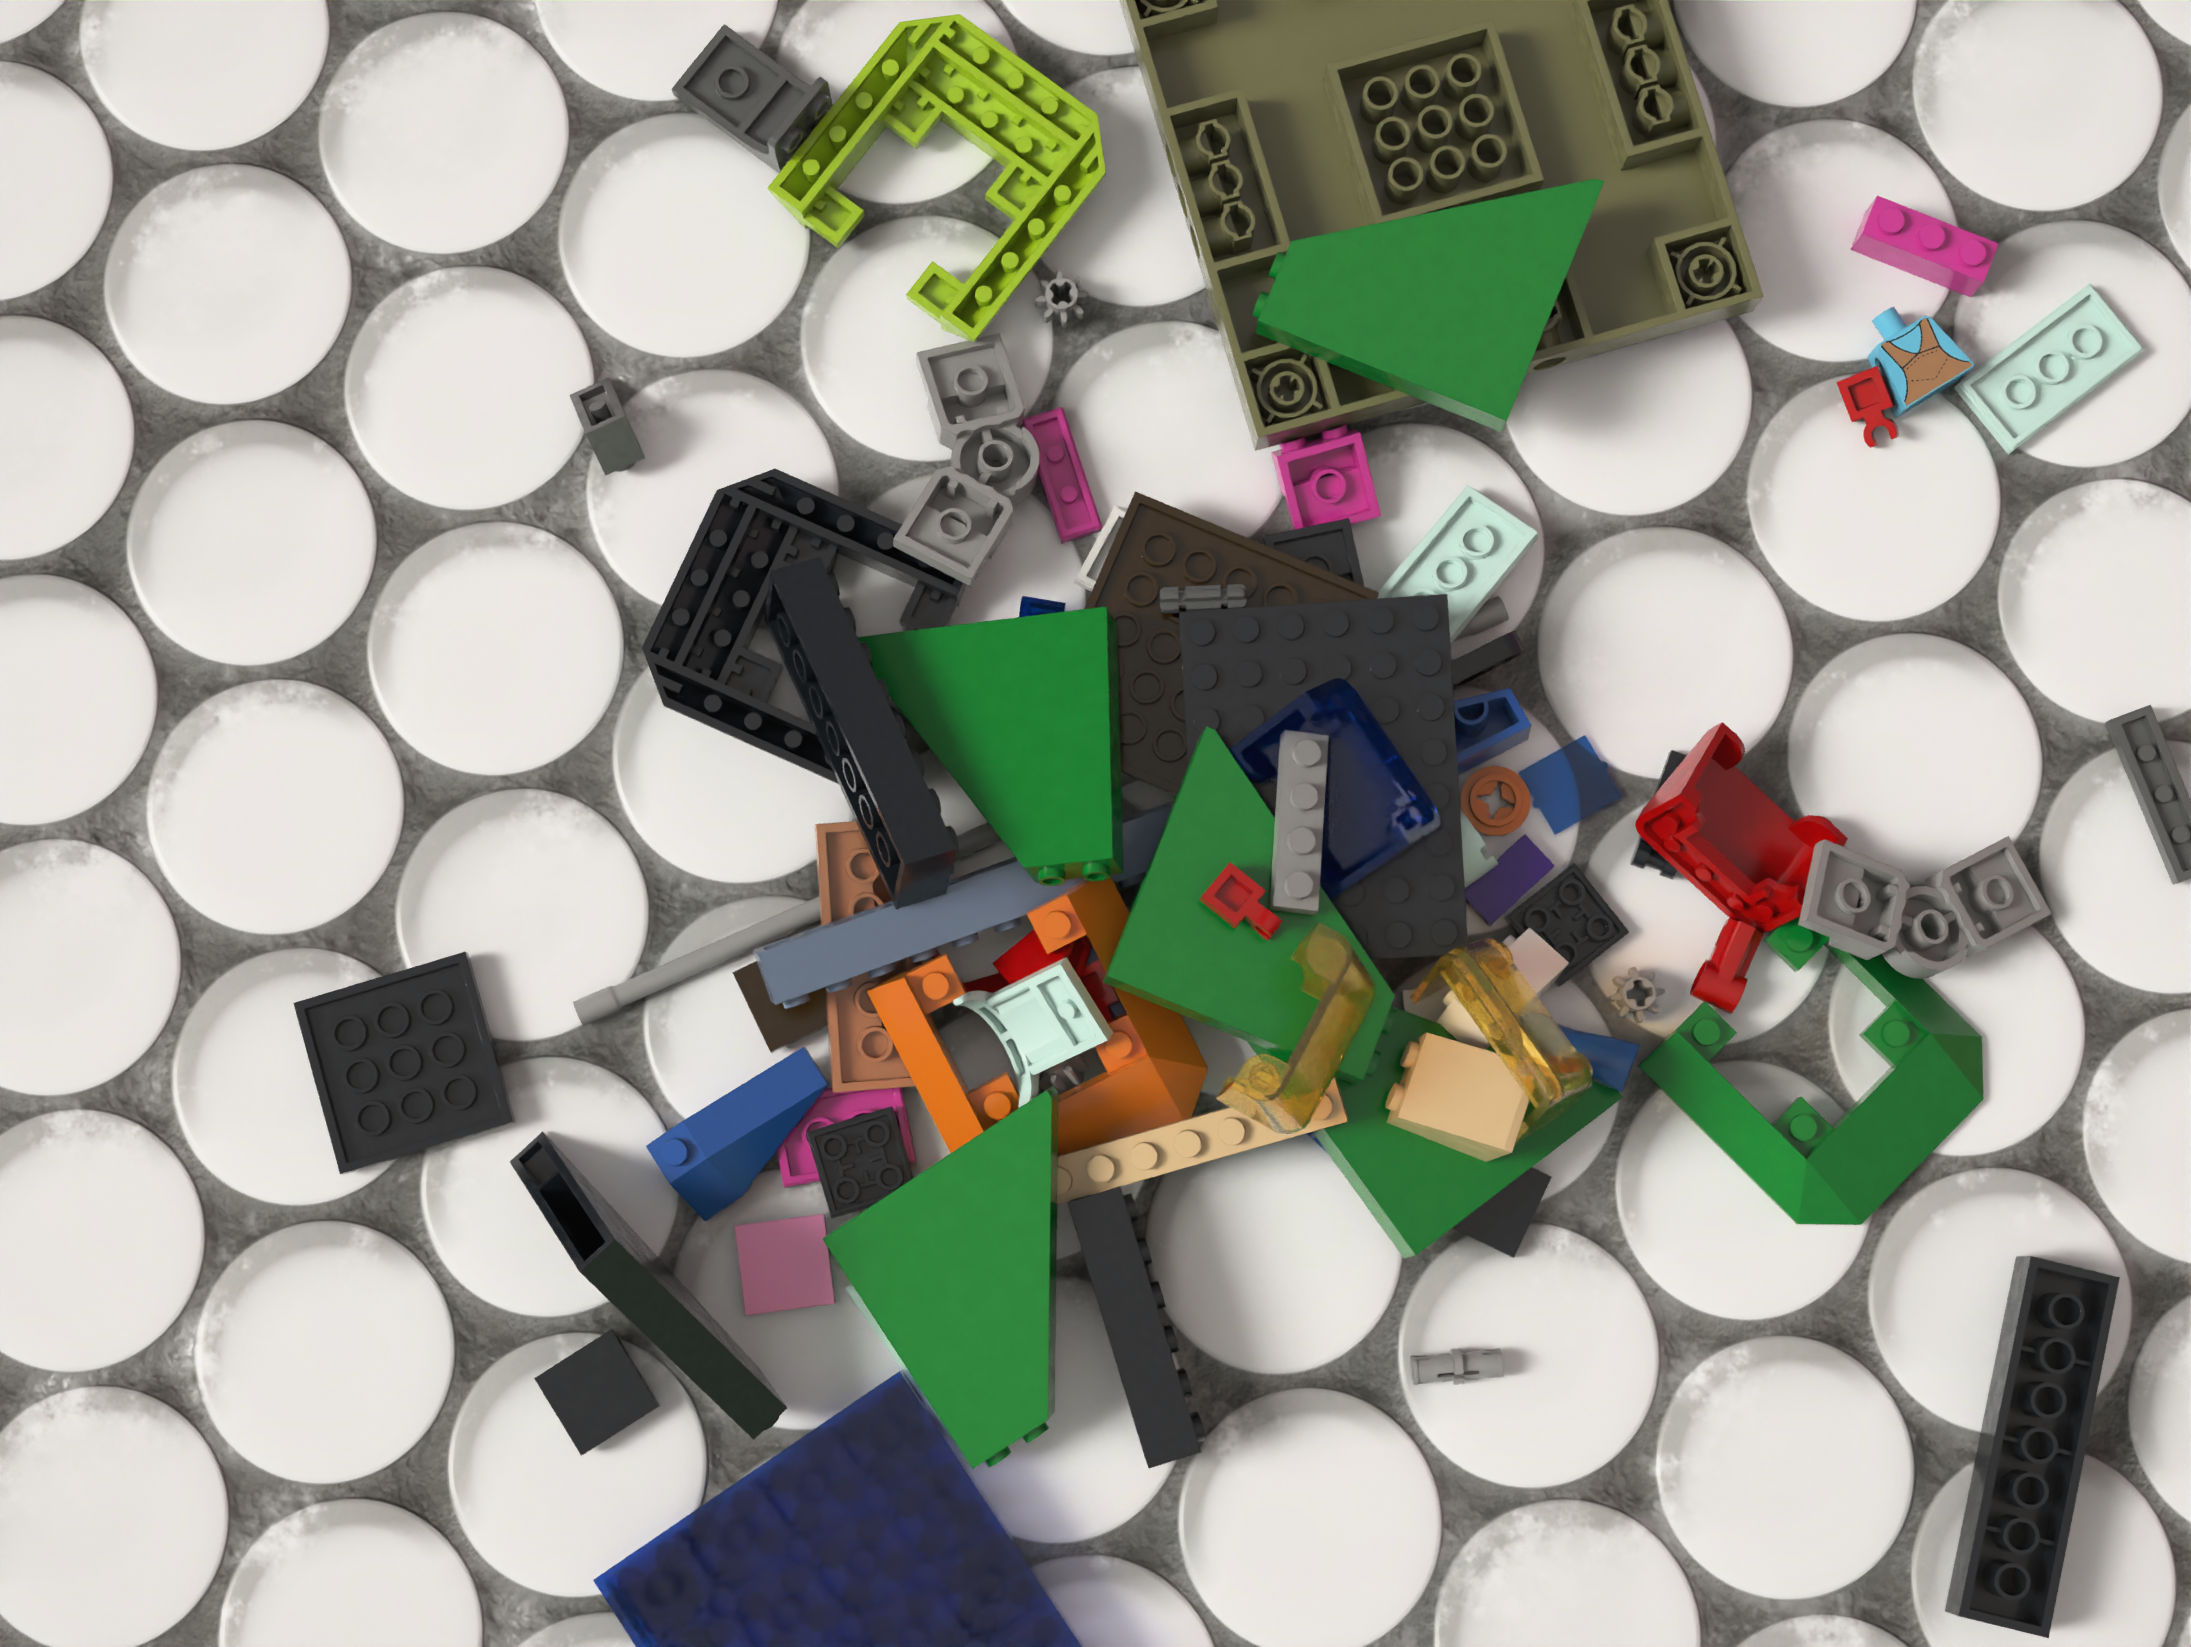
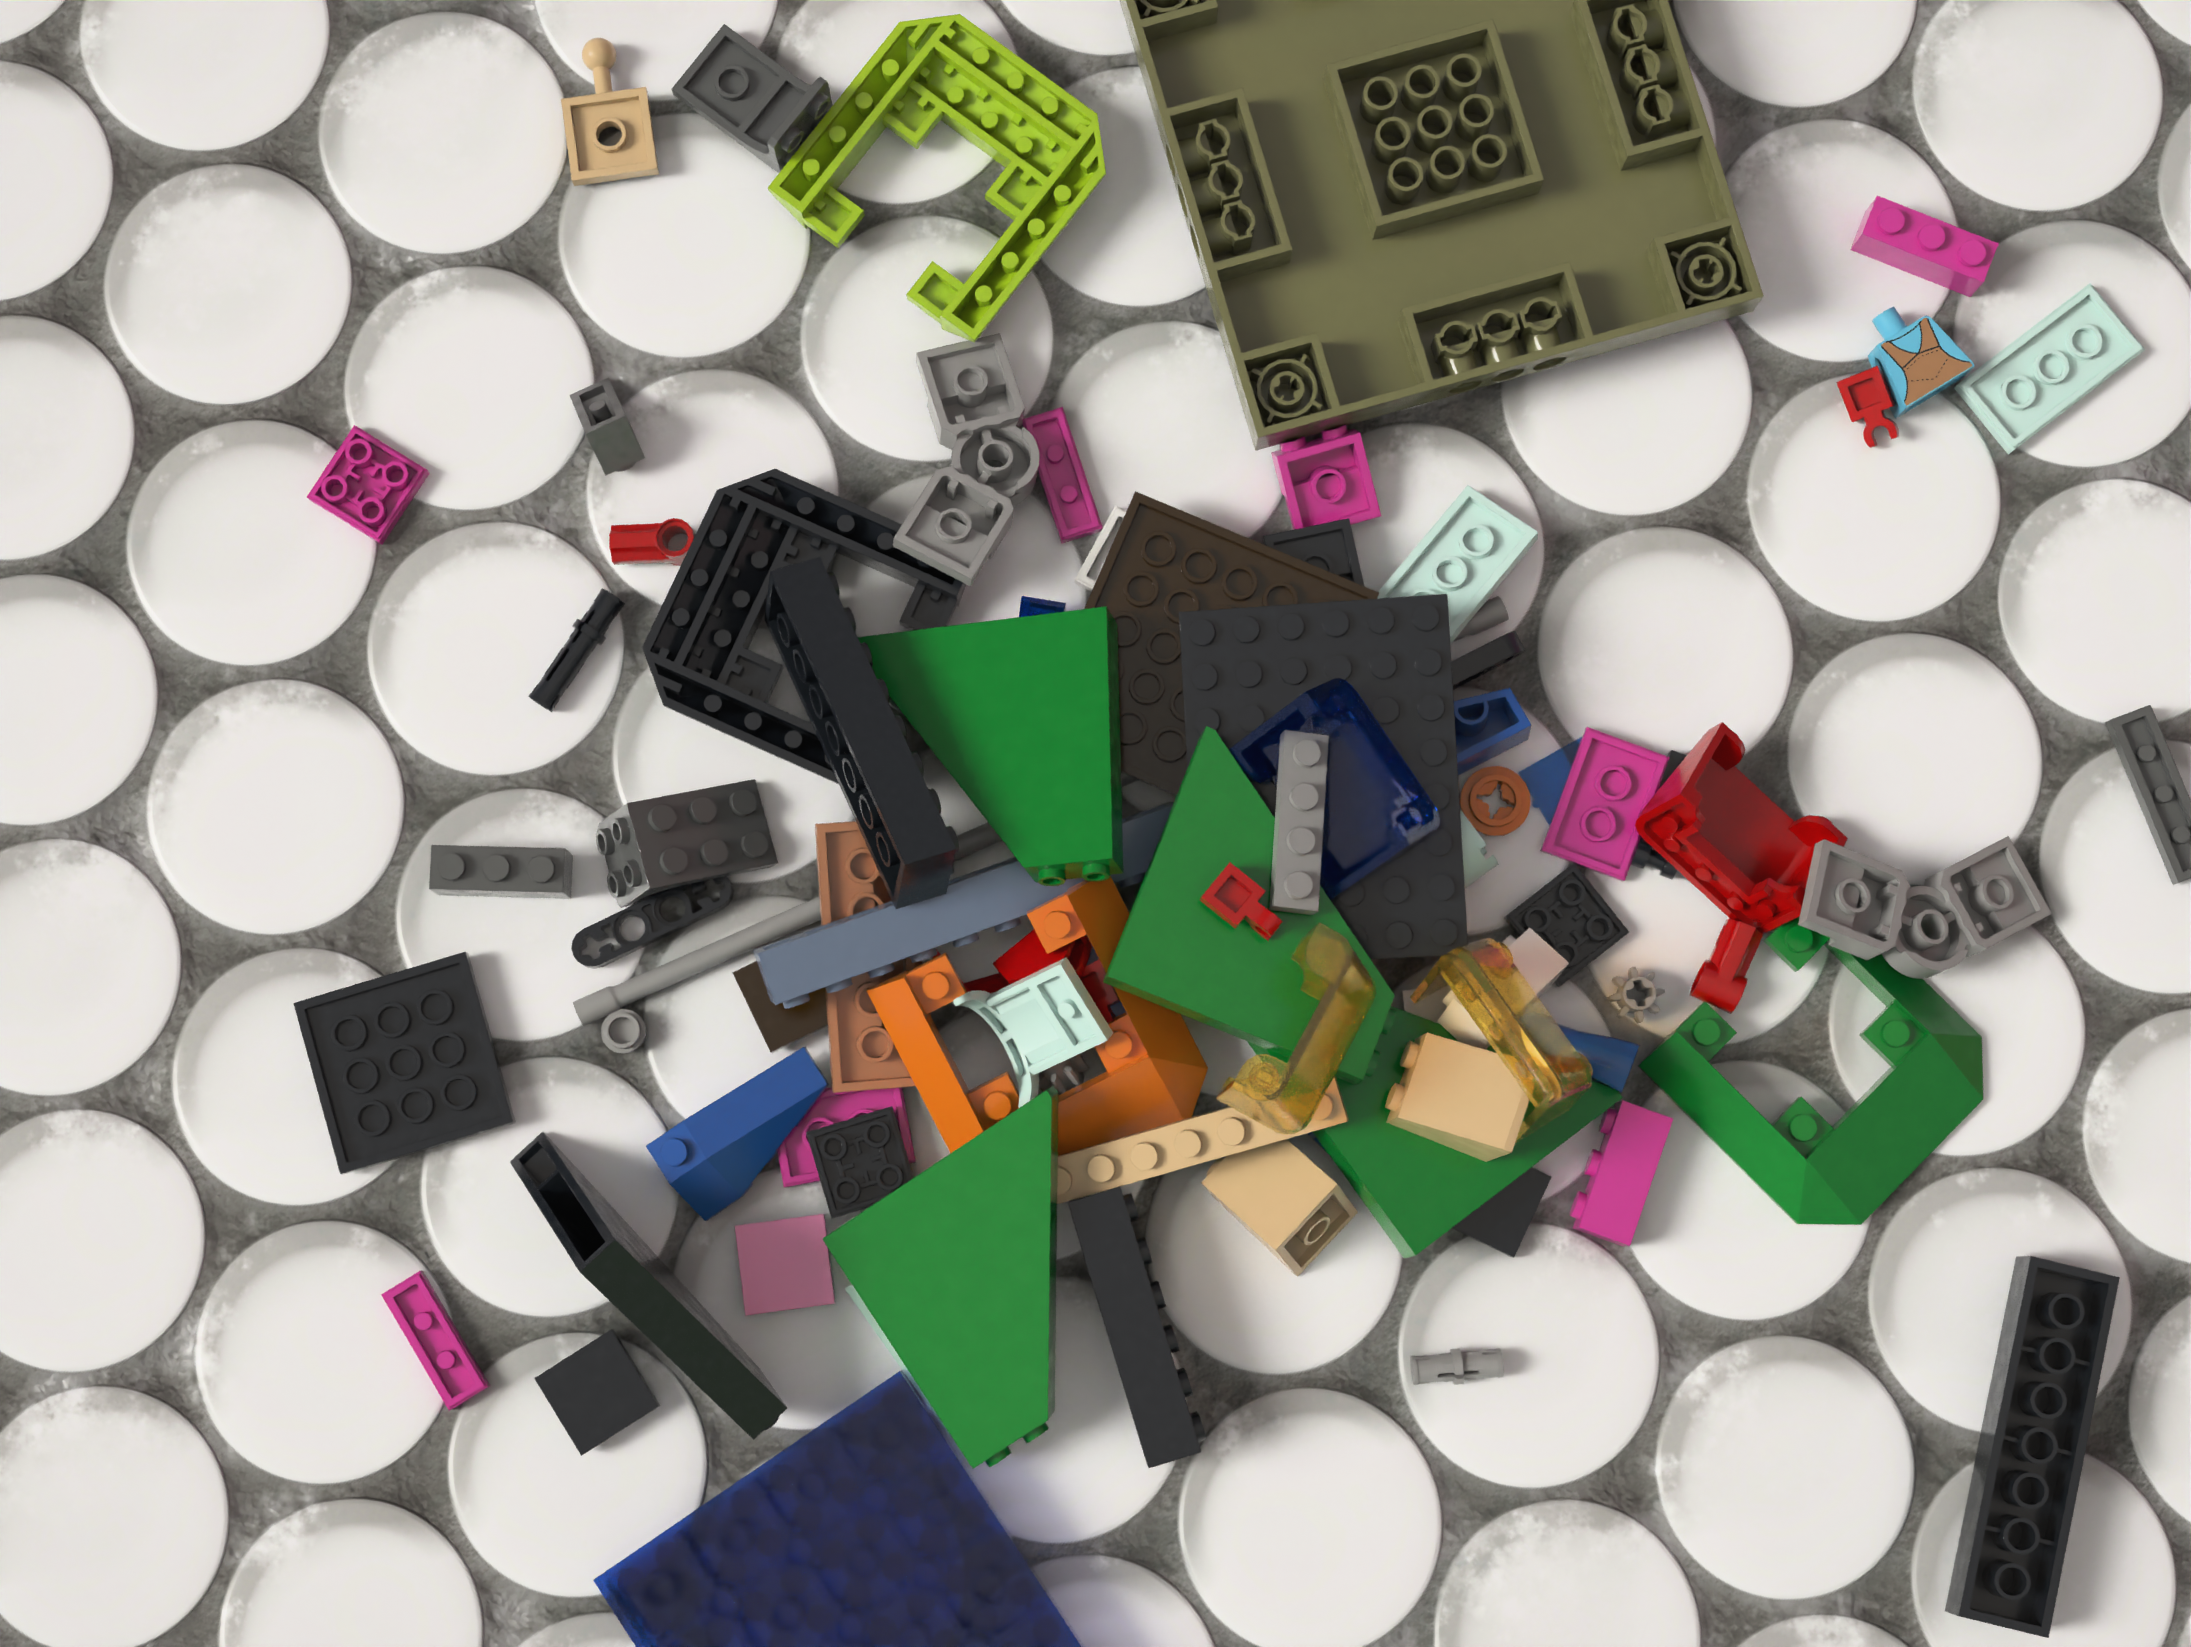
light grey gear [1035,271,1089,328] -> none
dark grey axle [1160,584,1247,613] -> none
green slope [1252,178,1604,432] -> none
dark purple tile [1465,834,1555,927] -> none
none -> dark pink tile [307,425,430,545]
none -> dark pink tile [381,1271,490,1411]
none -> dark grey brick [429,845,573,899]
none -> black pin [528,588,625,712]
none -> tan plate [561,38,659,186]
none -> black beam [571,876,734,969]
none -> dark grey bracket [596,779,778,908]
none -> light grey plate [601,1009,646,1054]
none -> red piece [609,518,696,566]
none -> tan slope [1201,1139,1358,1277]
none -> dark pink tile [1540,727,1670,882]
none -> dark pink brick [1570,1100,1673,1247]

